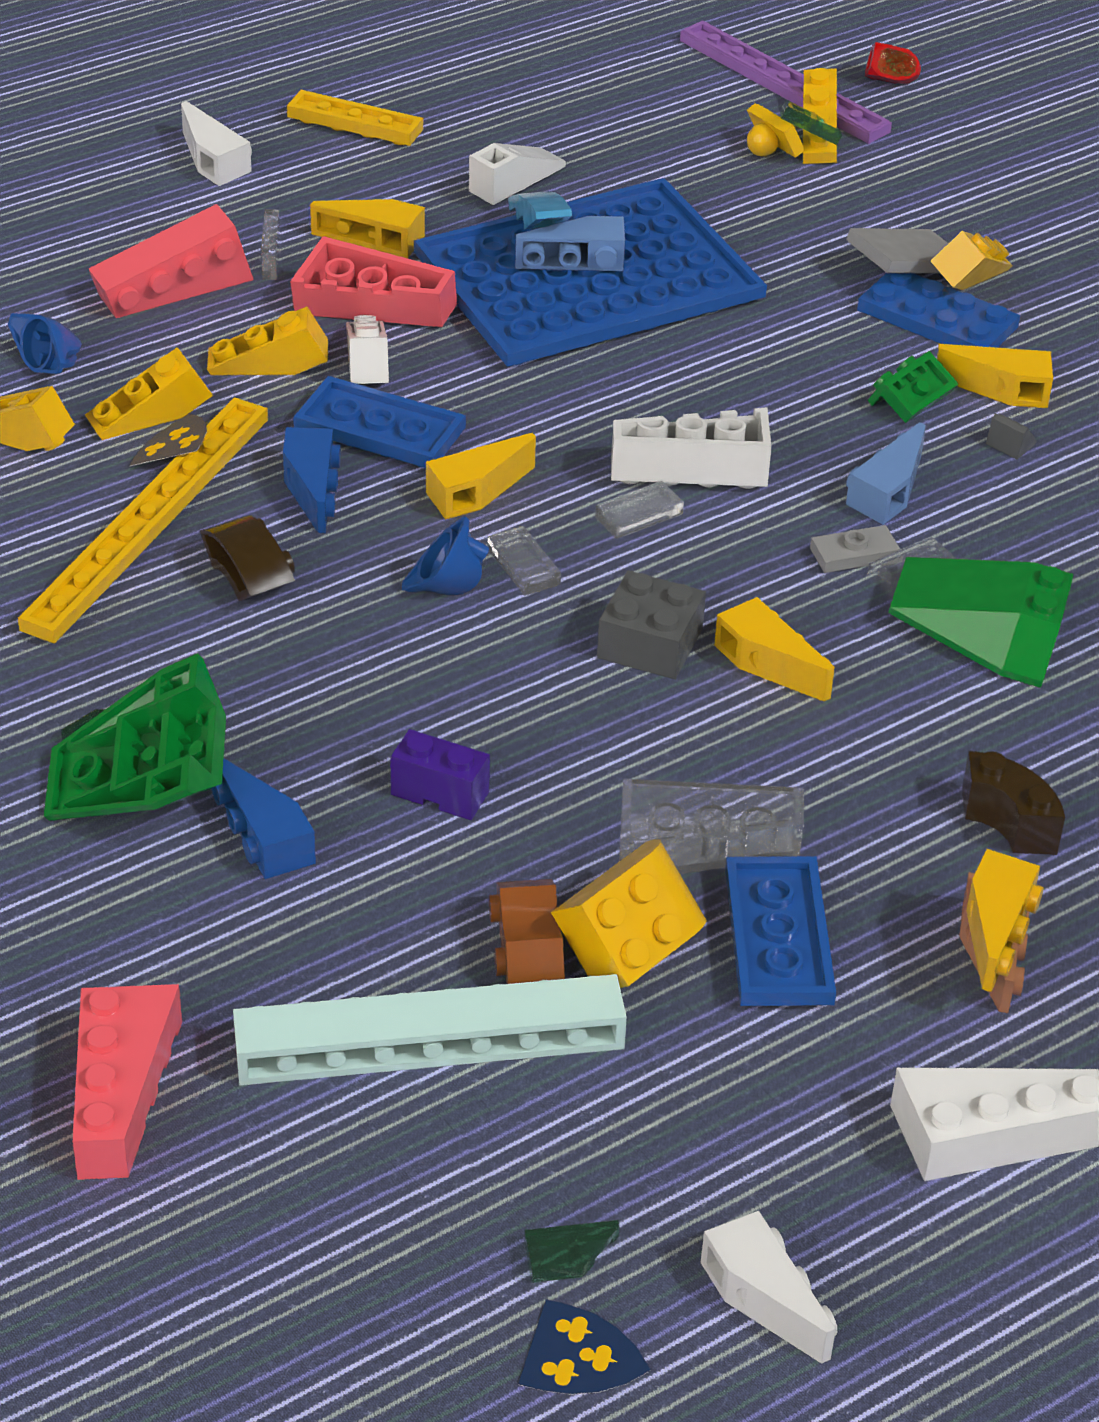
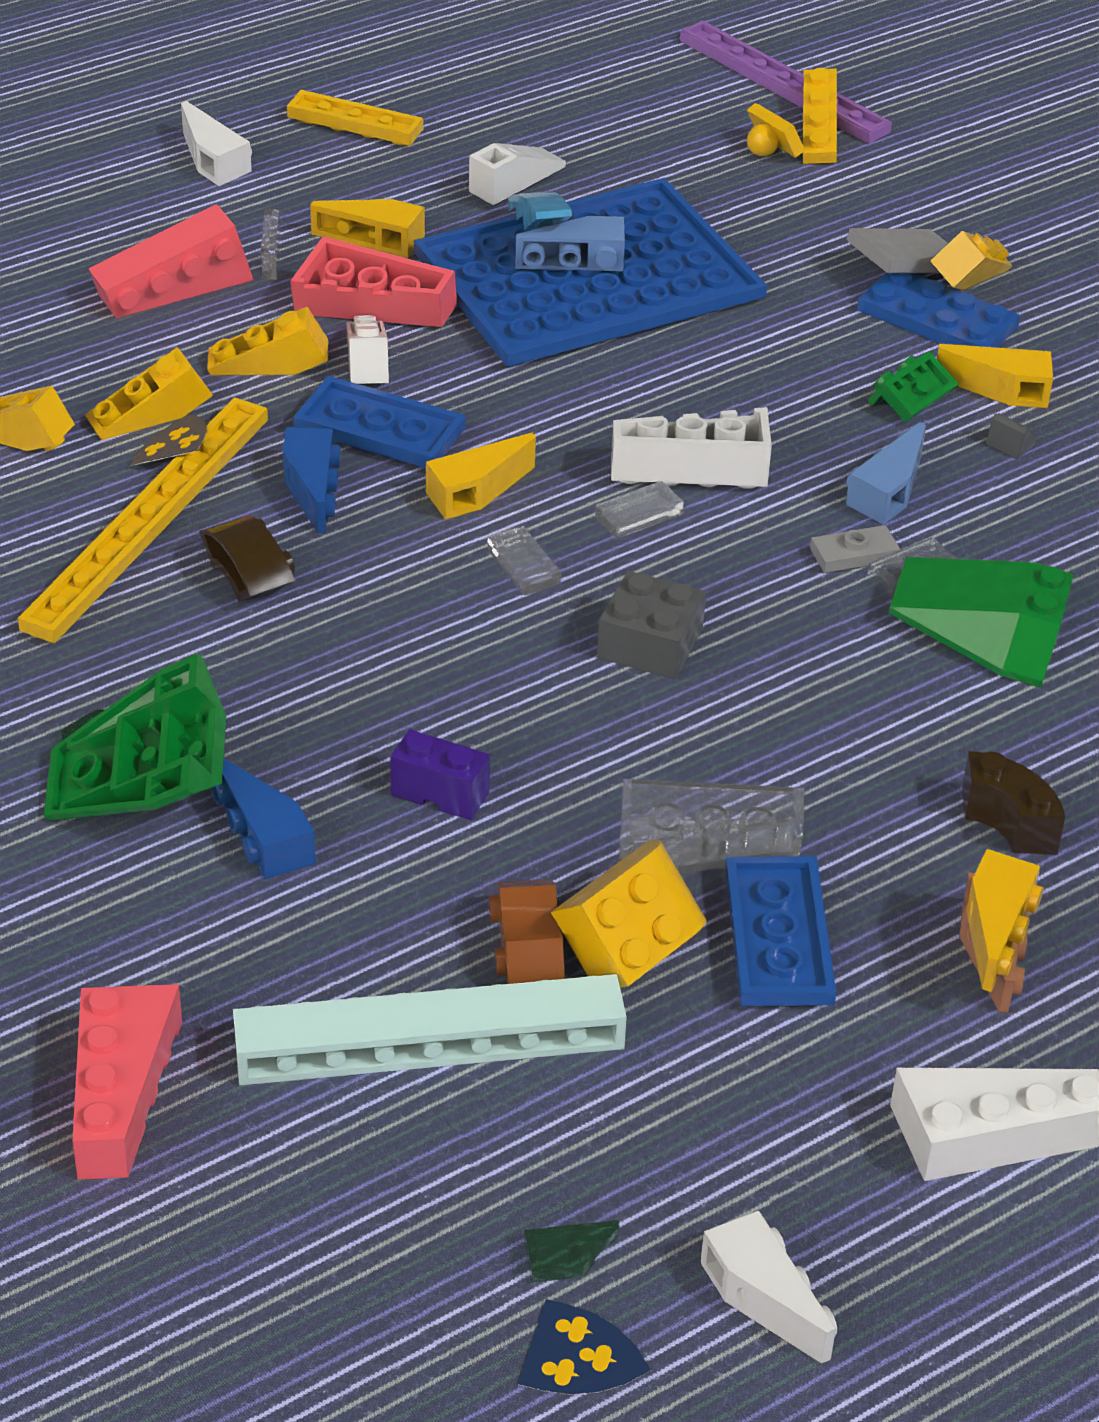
blue hat [8,313,82,374] -> none
blue hat [402,516,489,595] -> none
yellow slope [714,597,835,701] -> none
clear green tile [780,101,843,145] -> none
rock [865,42,921,84] -> none

